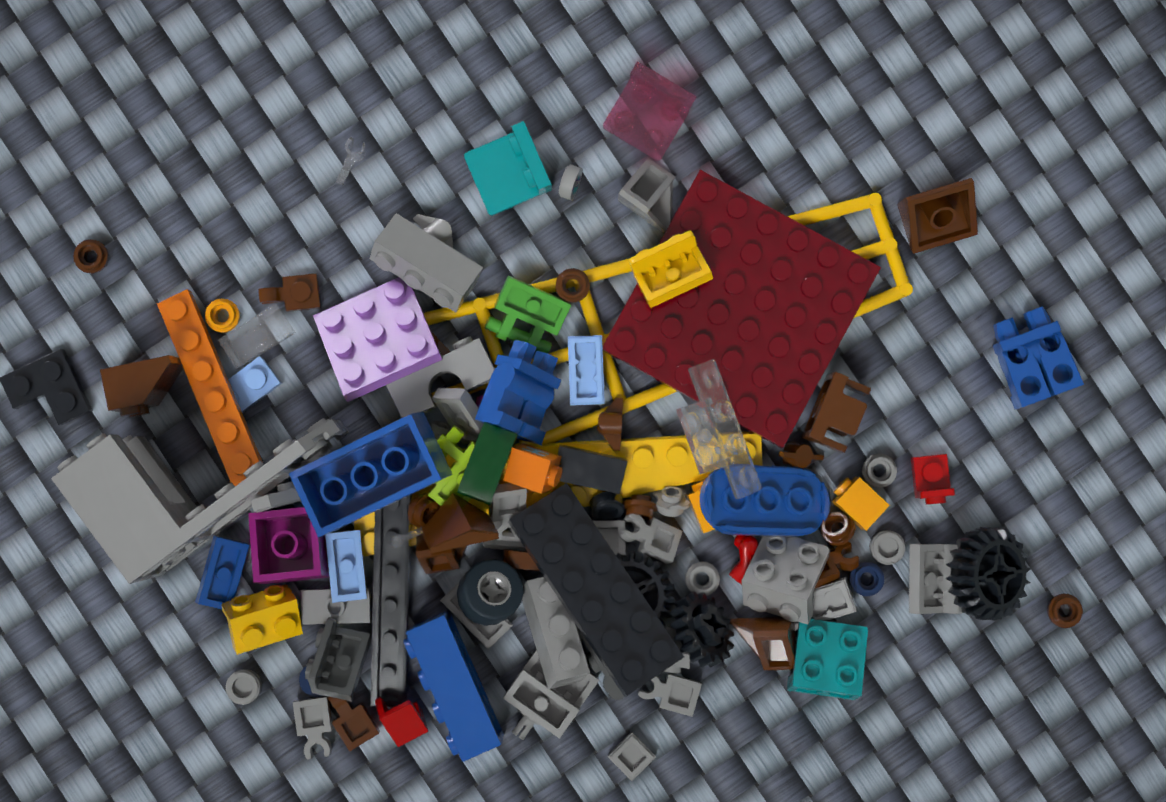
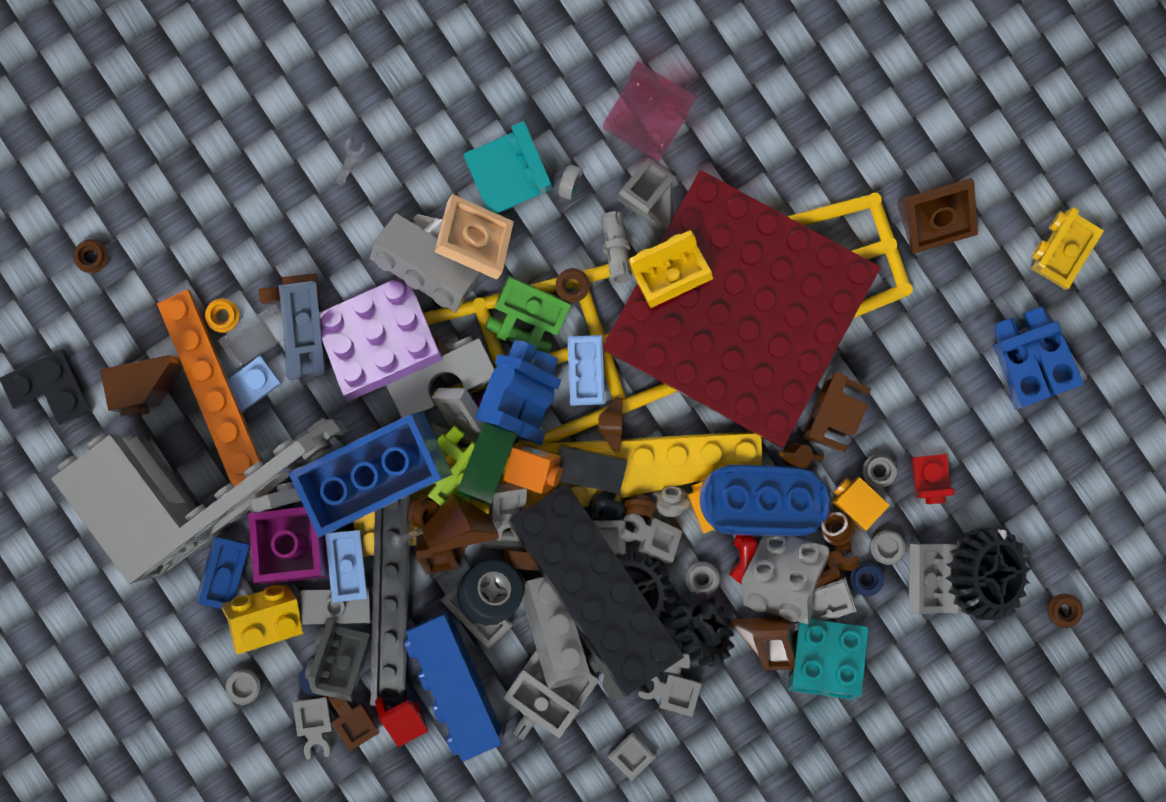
clear bracket [676,359,762,499] -> none
none -> sand blue plate [279,281,324,380]
none -> light nougat plate [434,194,514,279]
none -> light grey pin [601,211,632,283]
none -> yellow bracket [1030,207,1104,290]

